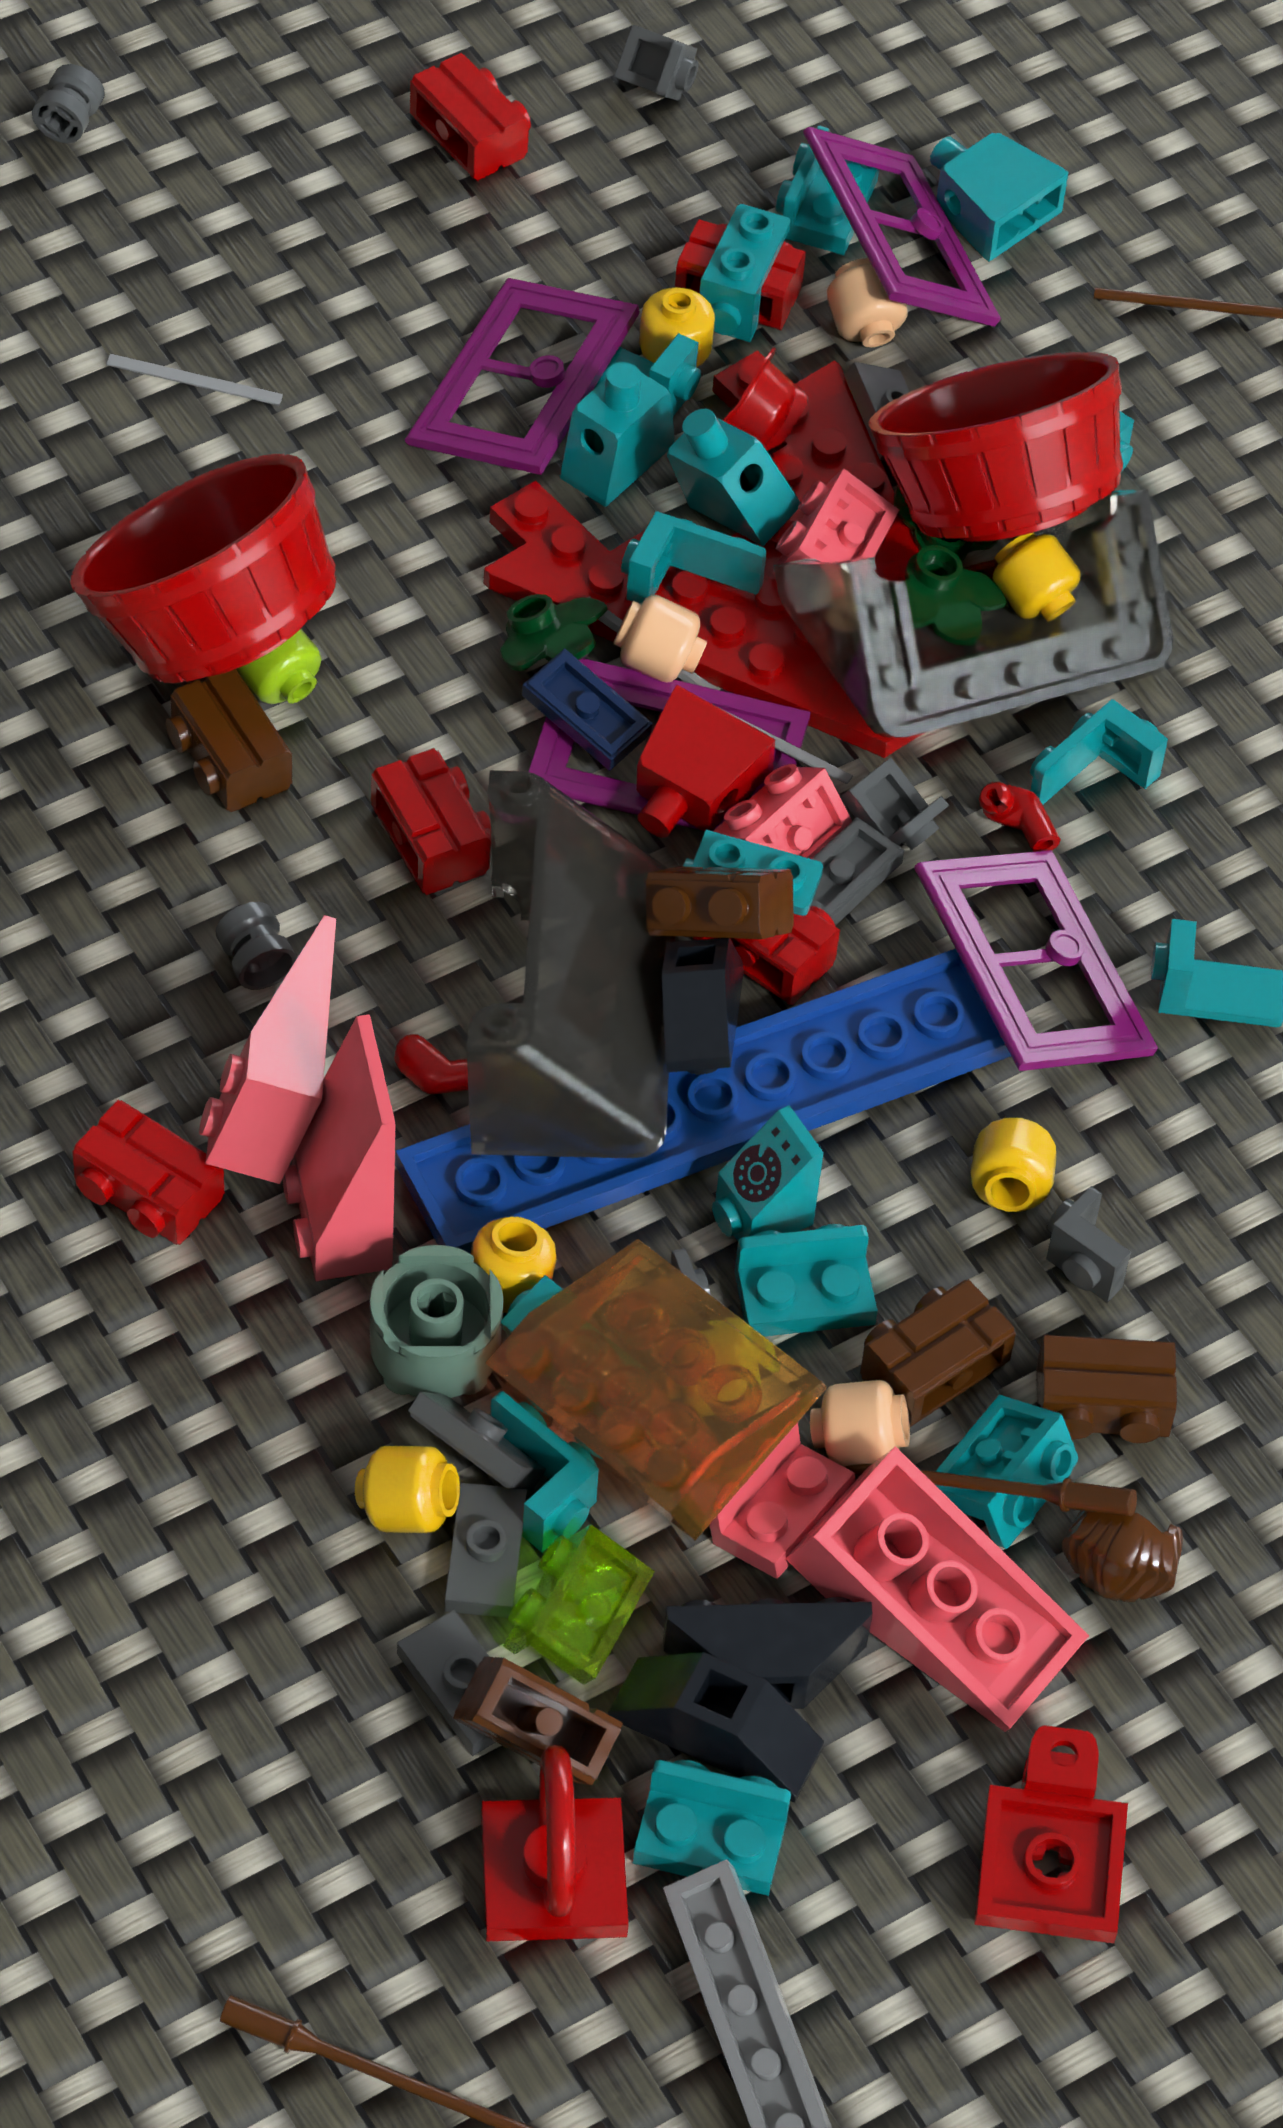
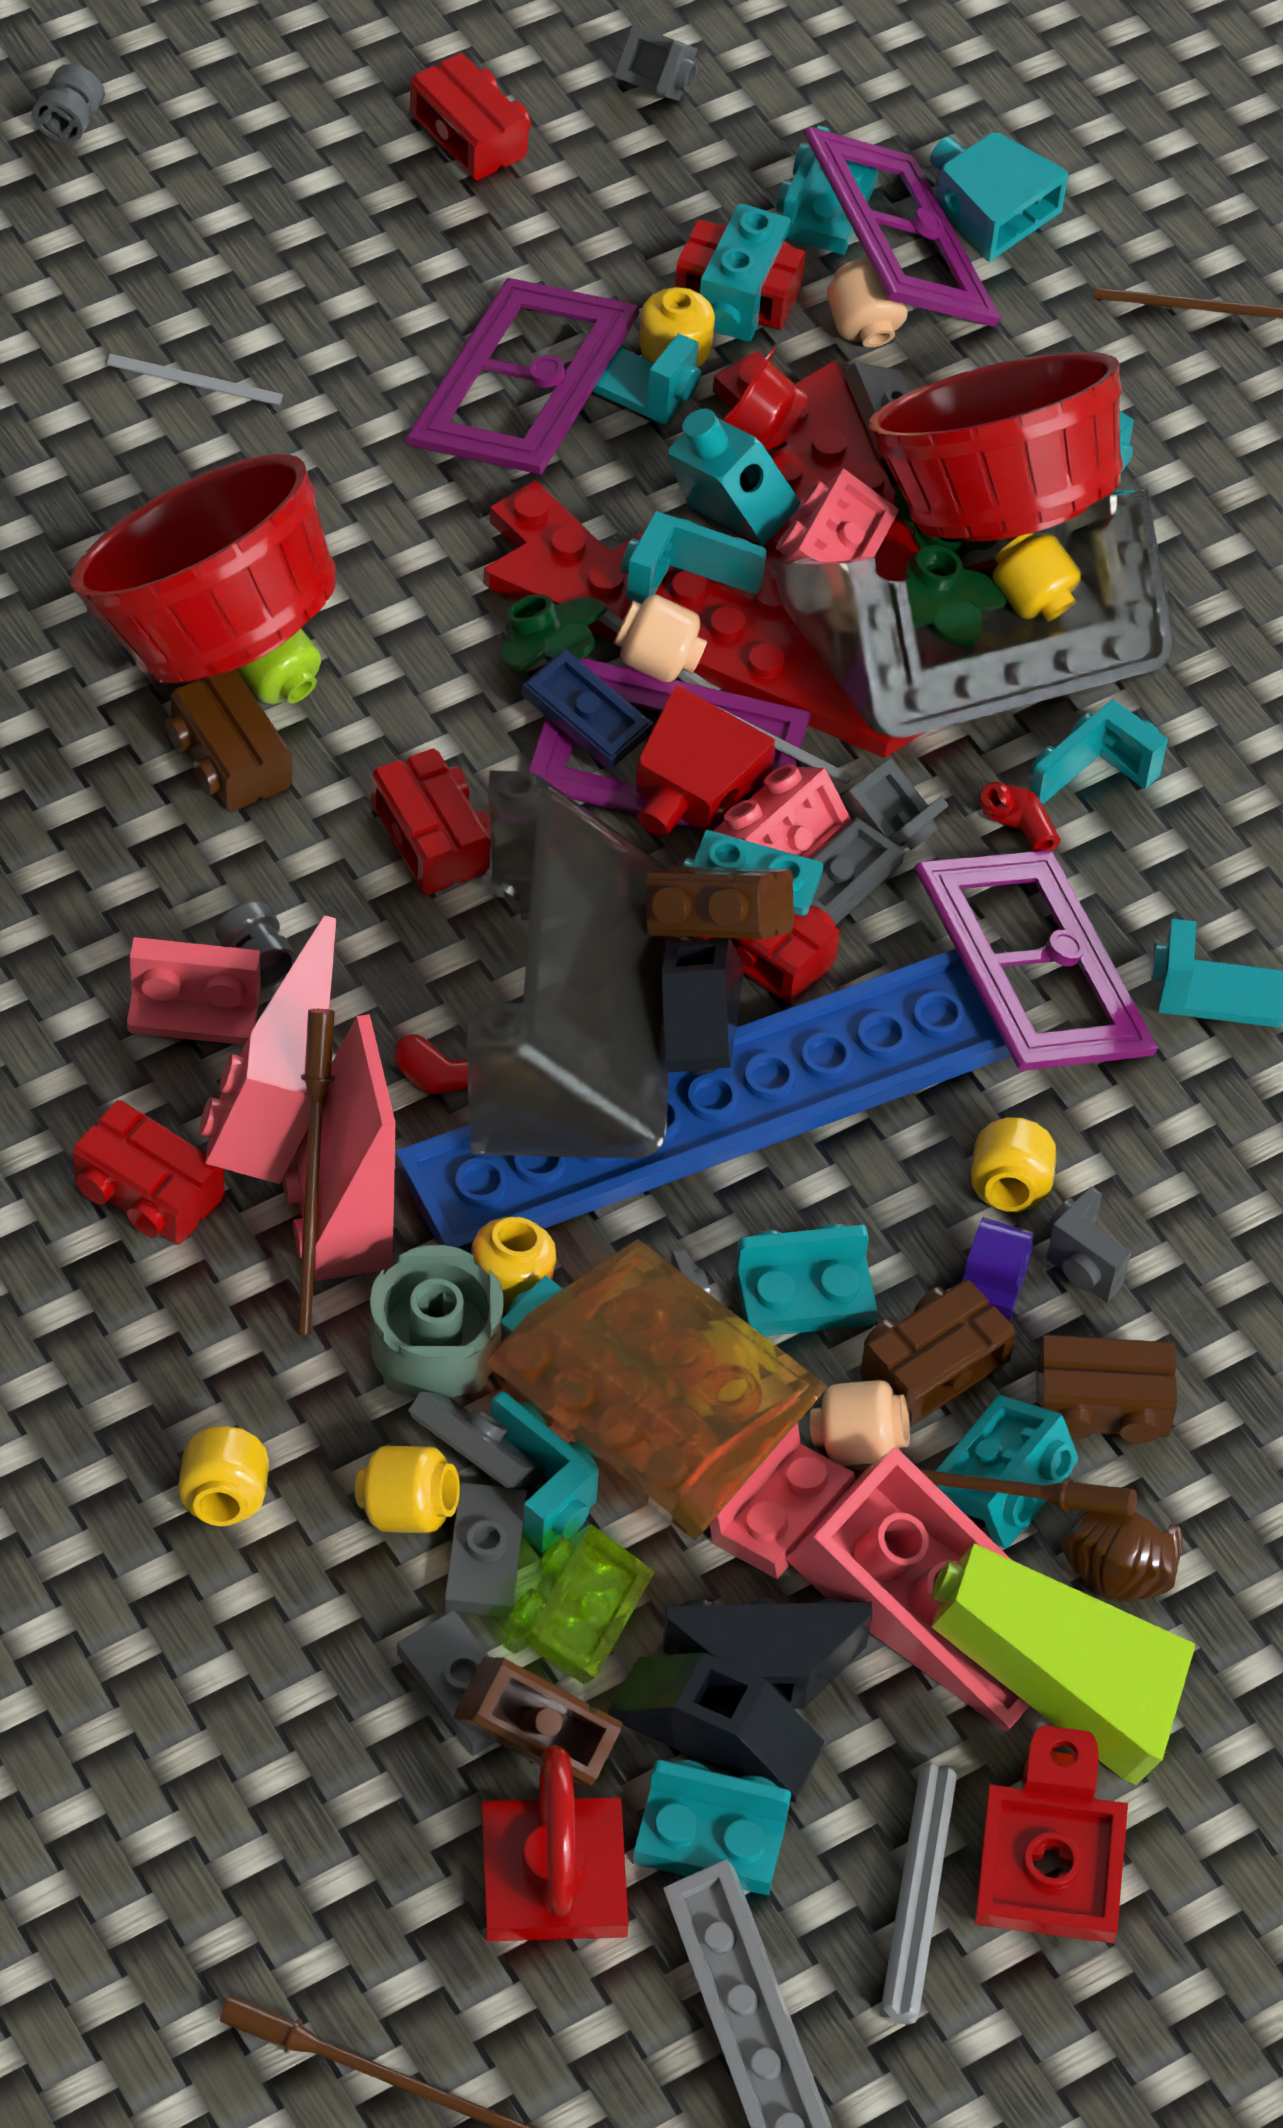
teal torso [560,362,675,507] -> none
teal slope [712,1105,824,1241] -> none
none -> coral bracket [127,937,261,1045]
none -> yellow head [178,1425,269,1526]
none -> reddish brown piece [298,1008,335,1335]
none -> light grey axle [880,1763,957,2025]
none -> lime slope [931,1543,1196,1785]
none -> dark purple leg [962,1217,1034,1322]

